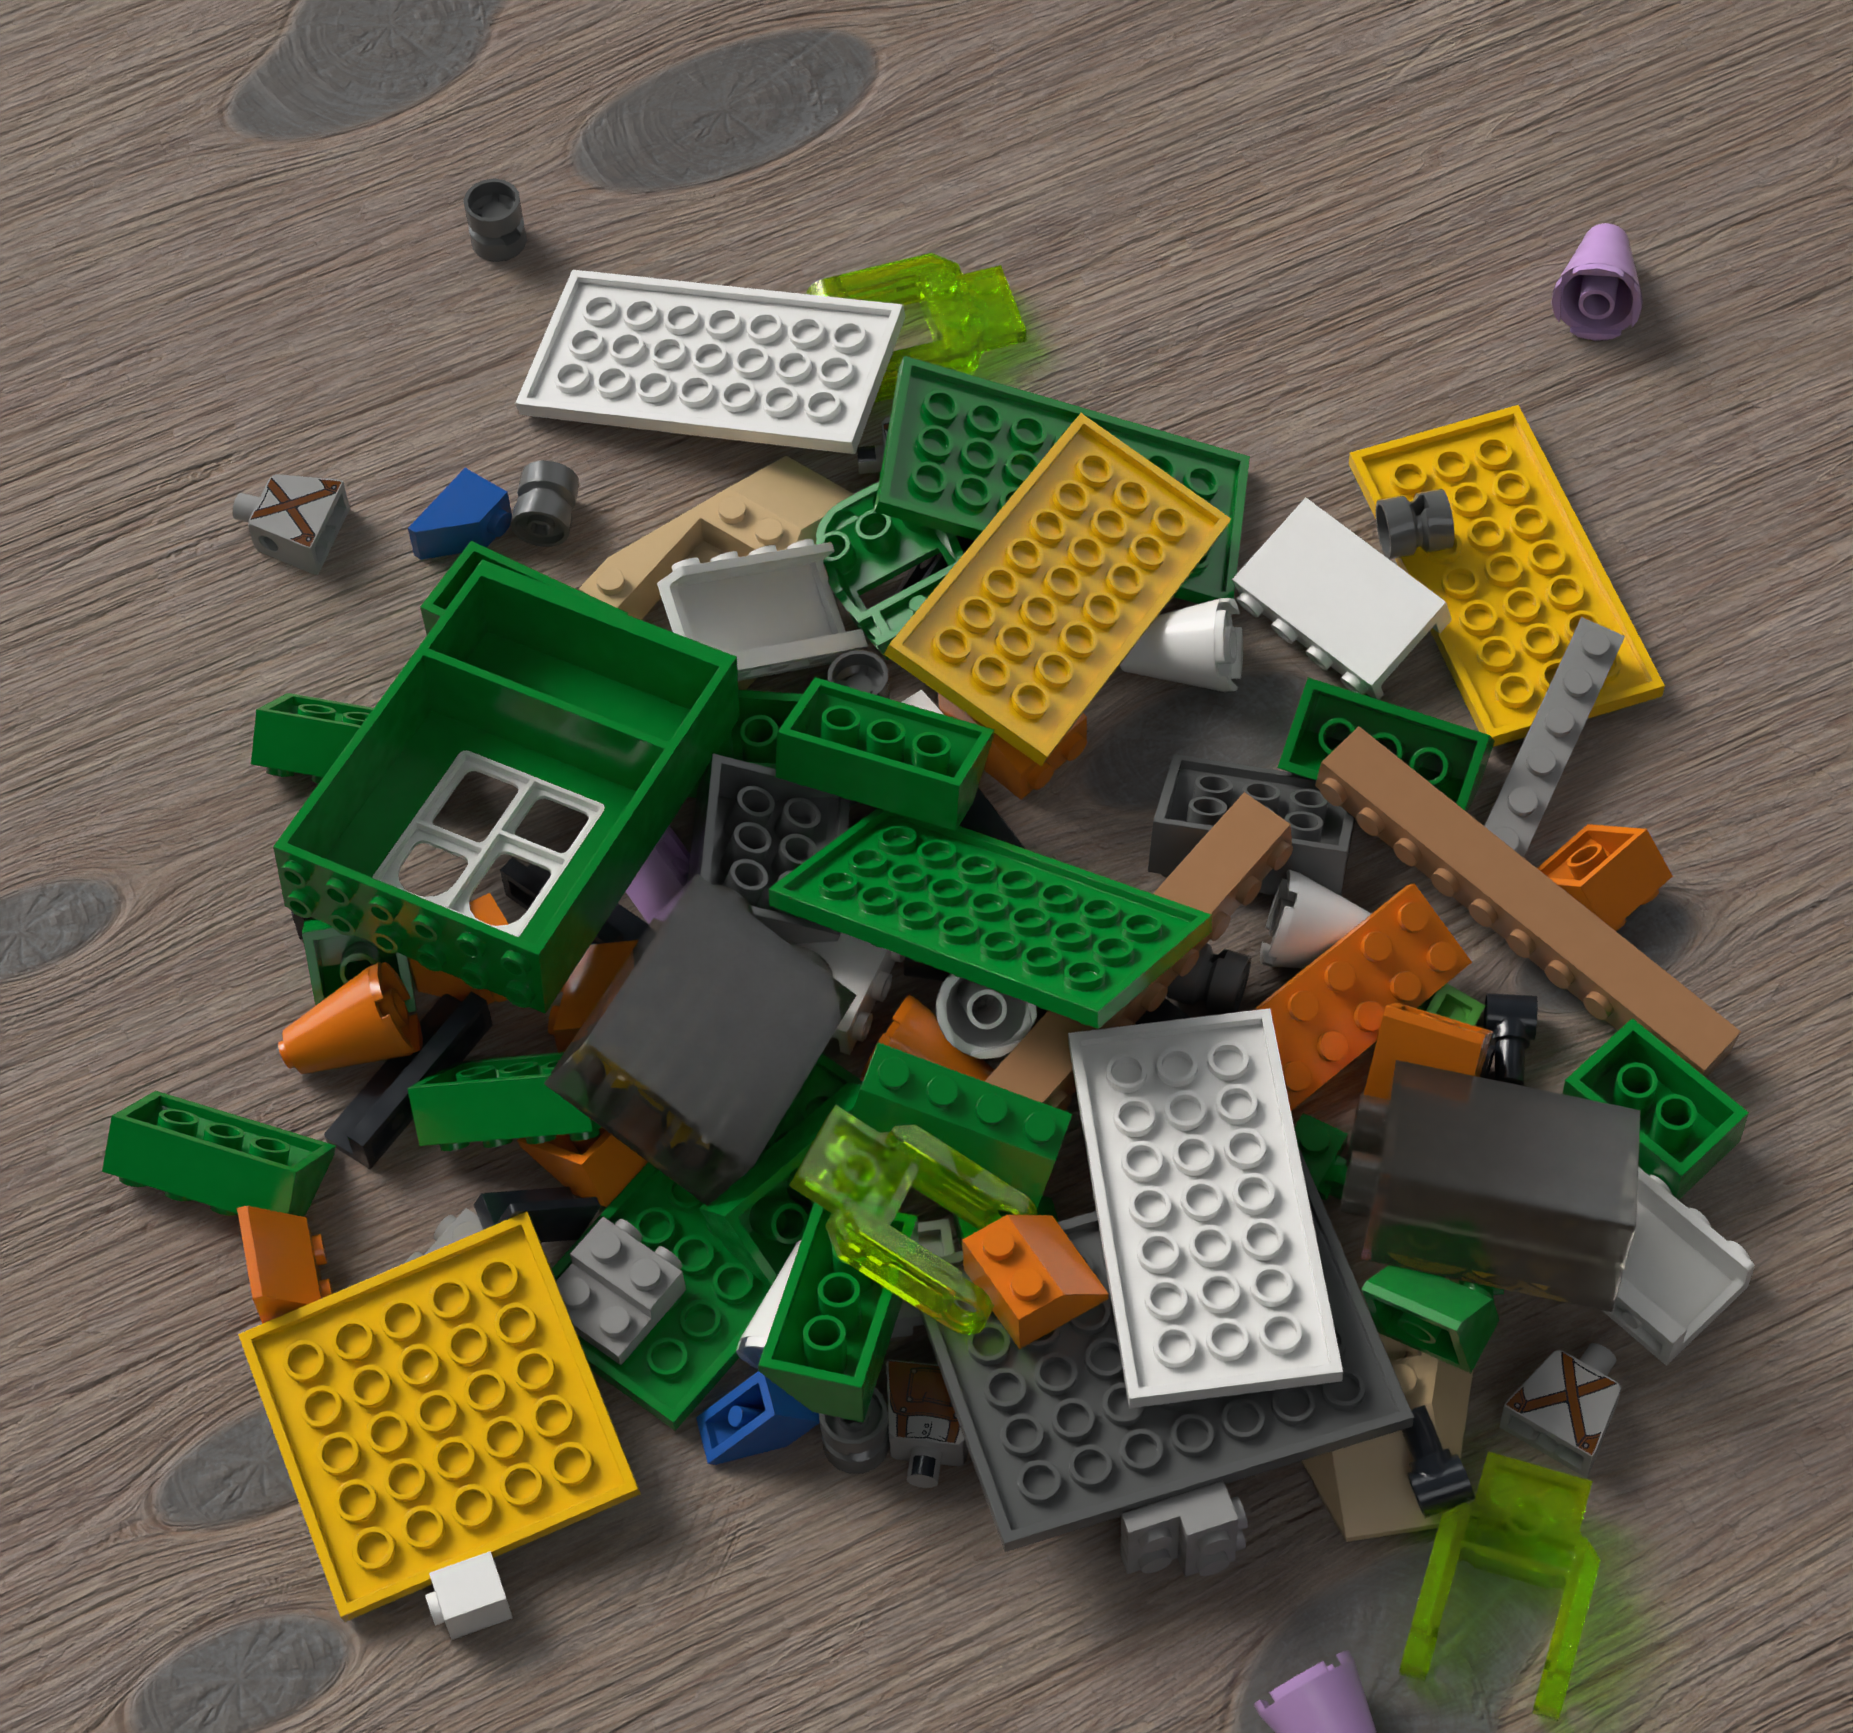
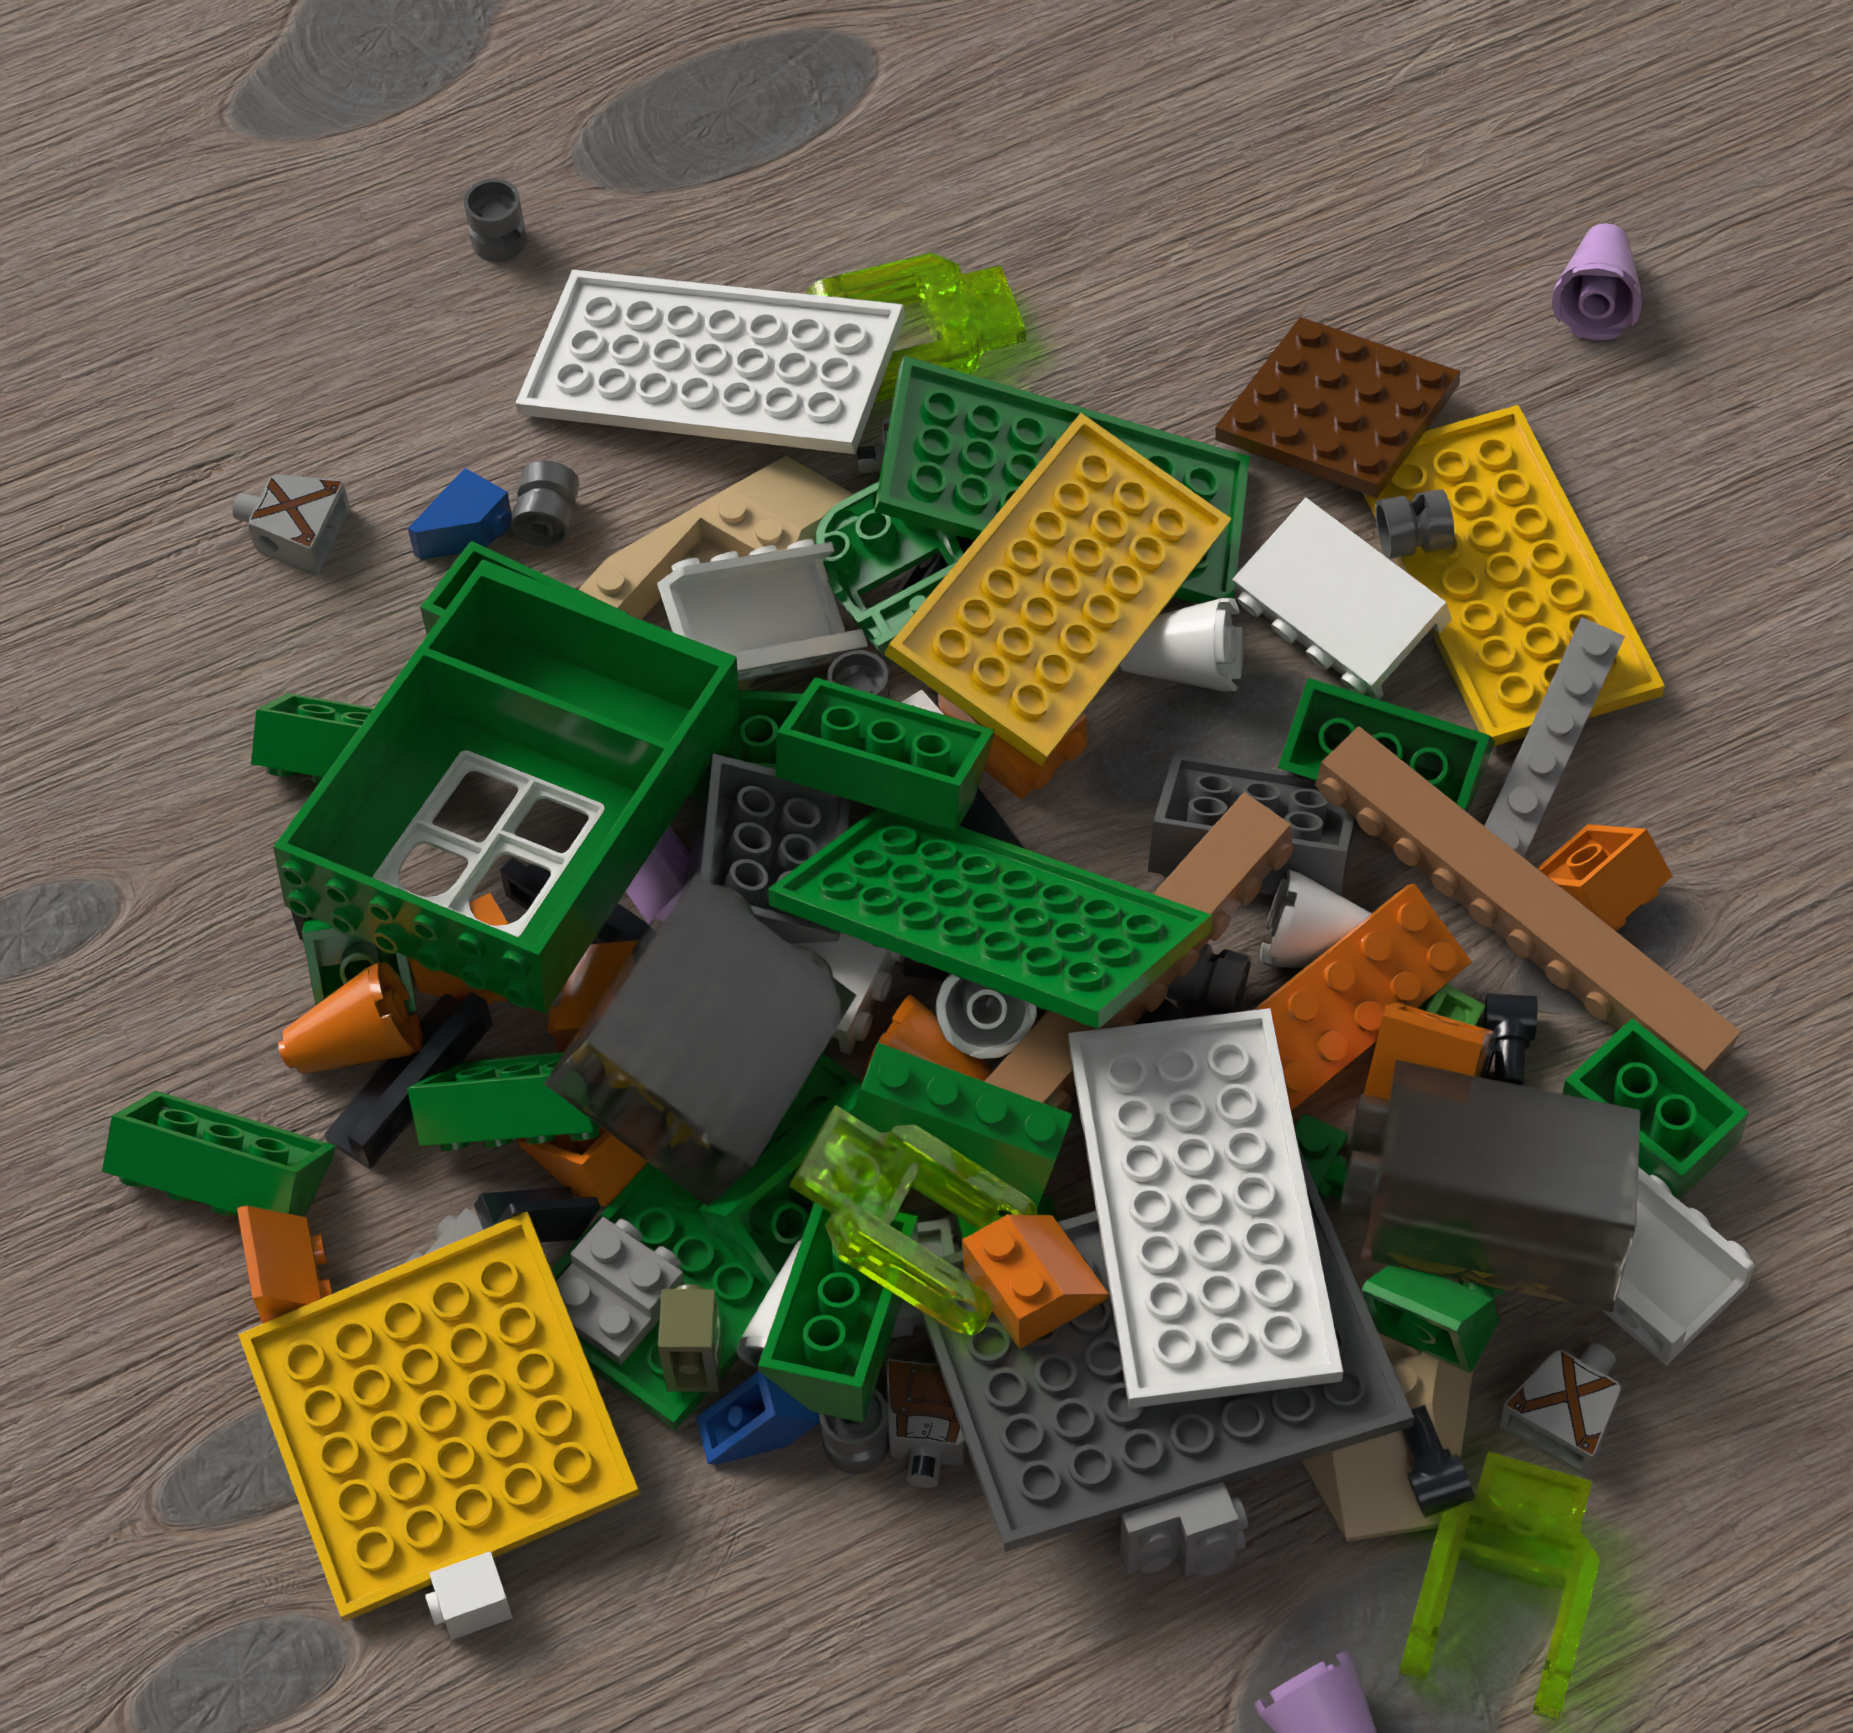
none -> olive brick [658,1284,722,1392]
none -> reddish brown plate [1215,317,1460,498]

